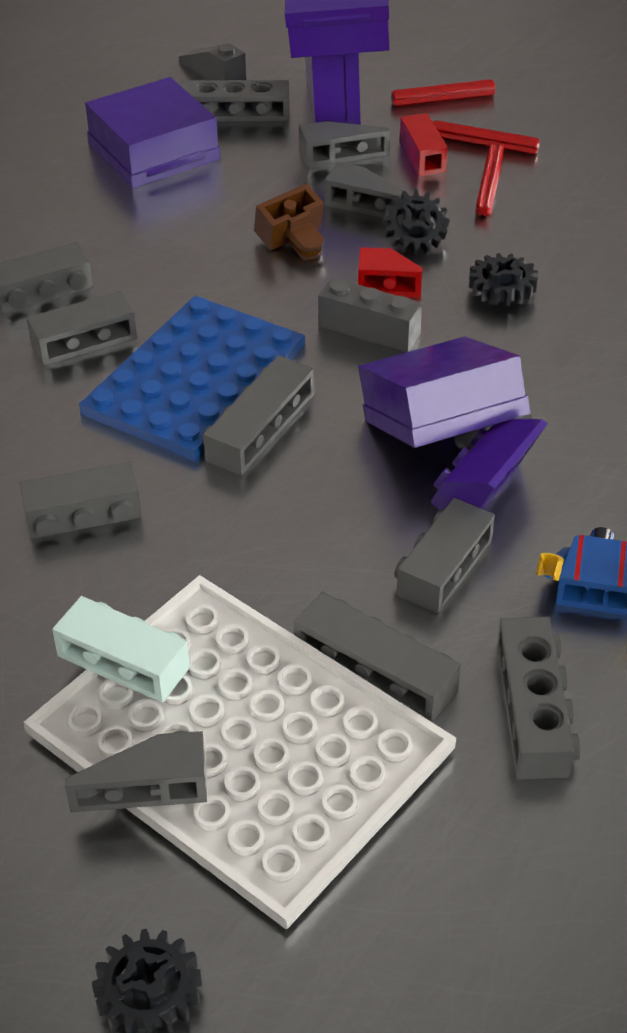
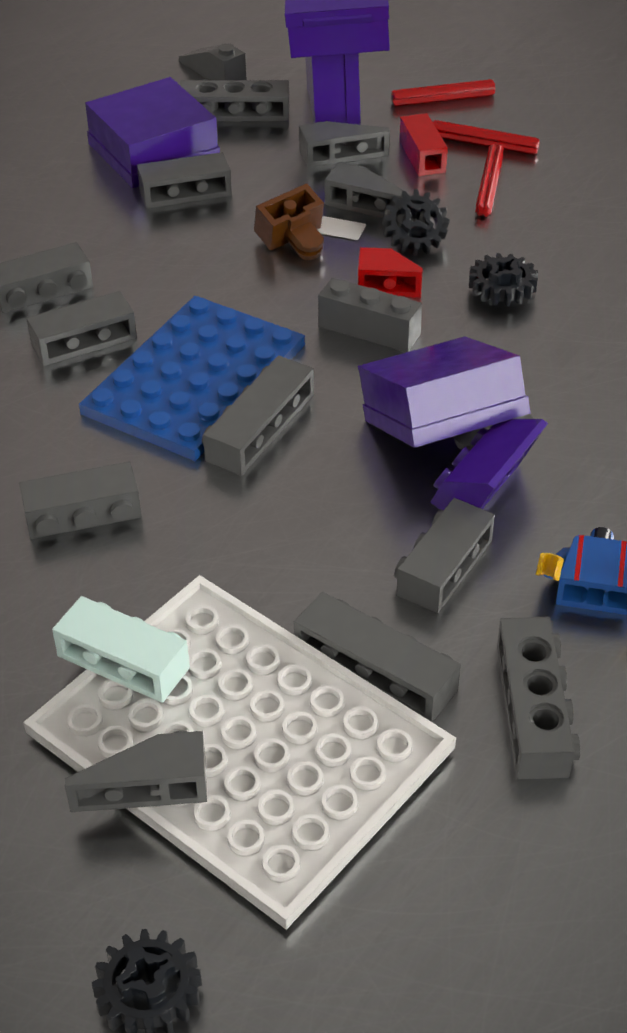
none -> dark grey brick [137,152,232,209]
none -> white sticker [317,216,366,240]

